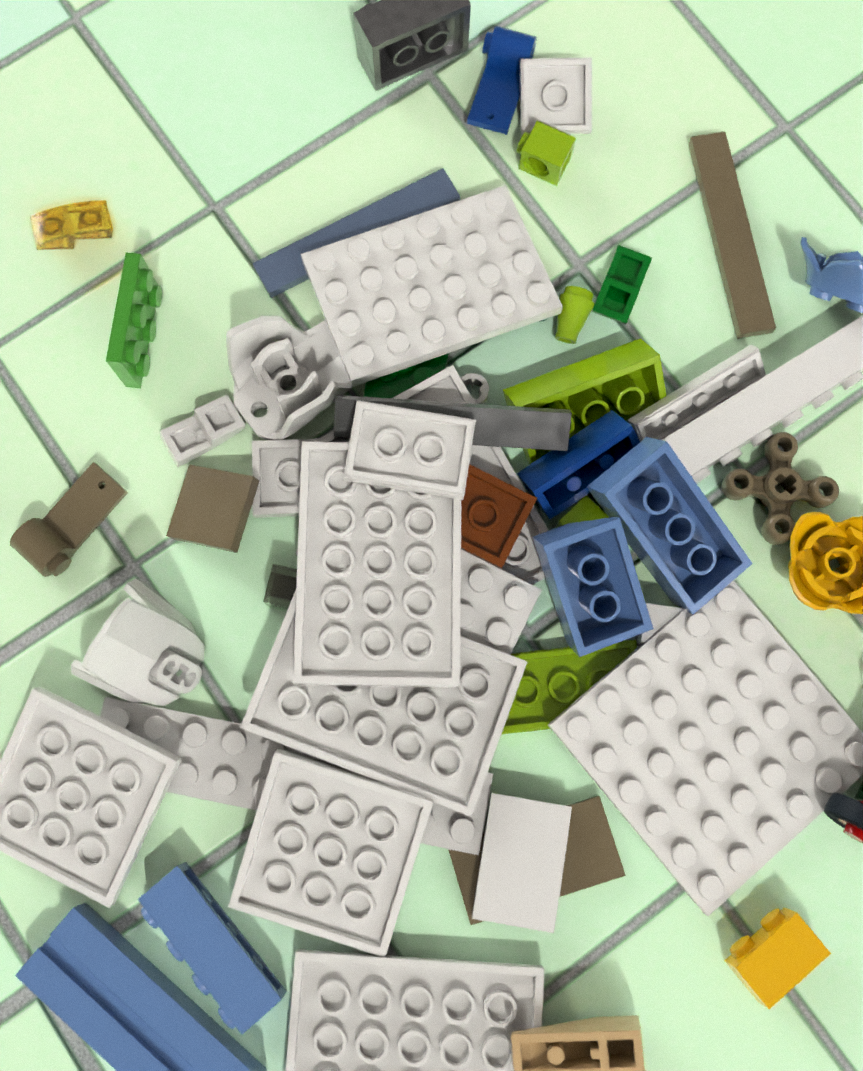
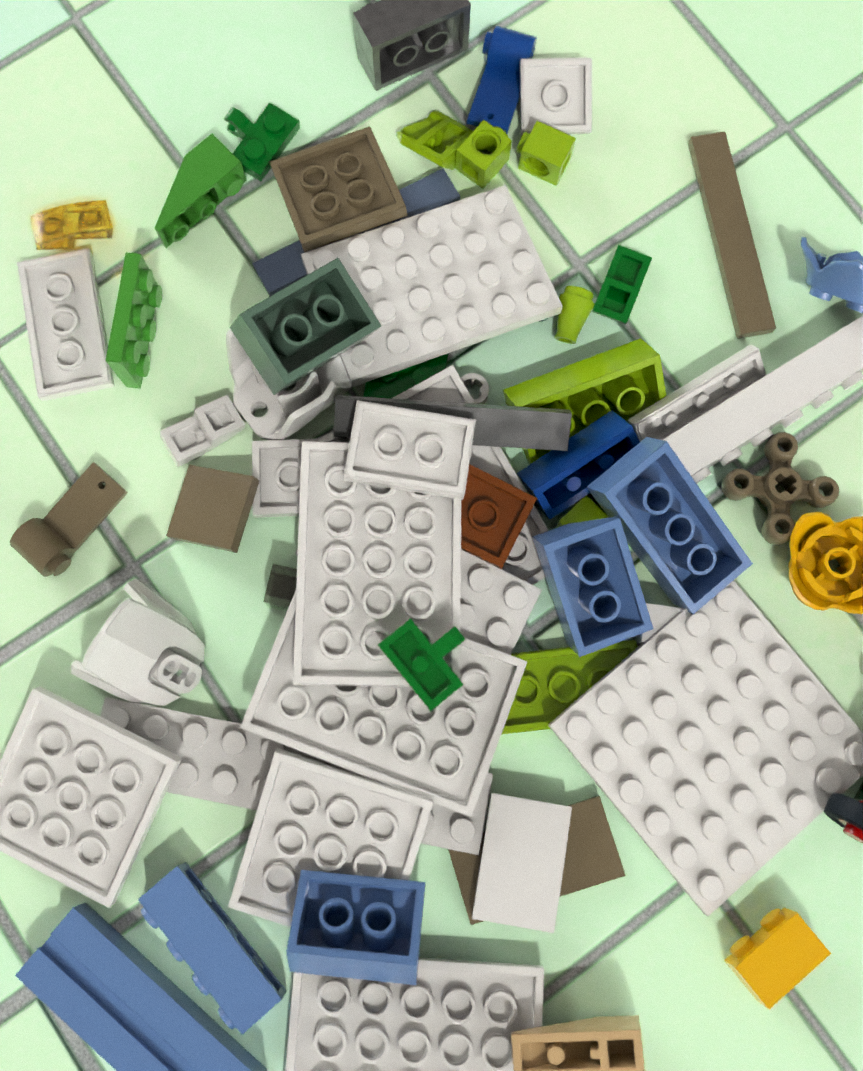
none -> white tile [17,248,115,402]
none -> bright green slope [154,134,247,248]
none -> green plate [224,103,300,182]
none -> sand green brick [229,258,381,395]
none -> dark tan plate [270,126,408,253]
none -> medium blue slope [286,870,426,985]
none -> green plate [378,618,465,712]
none -> lime slope [396,110,474,170]
none -> lime brick [455,120,512,189]

